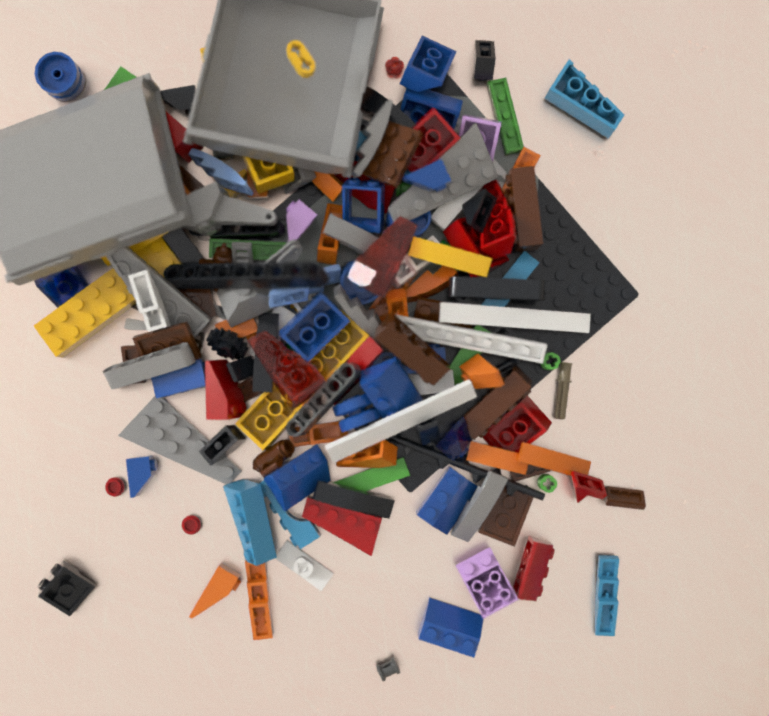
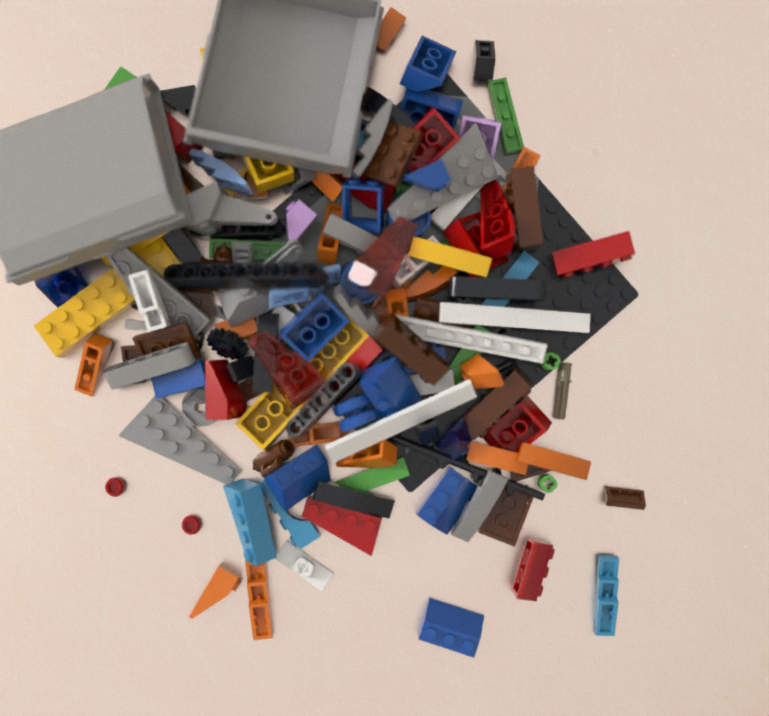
blue wheel [34,51,85,101] -> none
black plate [37,560,95,616] -> none
blue slope [126,455,158,498] -> none
black slope [199,425,246,466] -> none
yellow beam [287,40,315,78] -> none
dark grey bush [376,657,400,681] -> none
clear red plate [385,57,404,76] -> none
lavender slope [456,547,519,619] -> none
black slope [462,189,497,233] -> none
dark azure wedge [545,59,624,139] -> none
red slope [571,471,607,503] -> none
none -> orange slope [74,333,113,397]
none -> light grey plate [181,388,215,427]
none -> orange slope [377,7,407,52]
none -> red wedge [552,231,635,278]

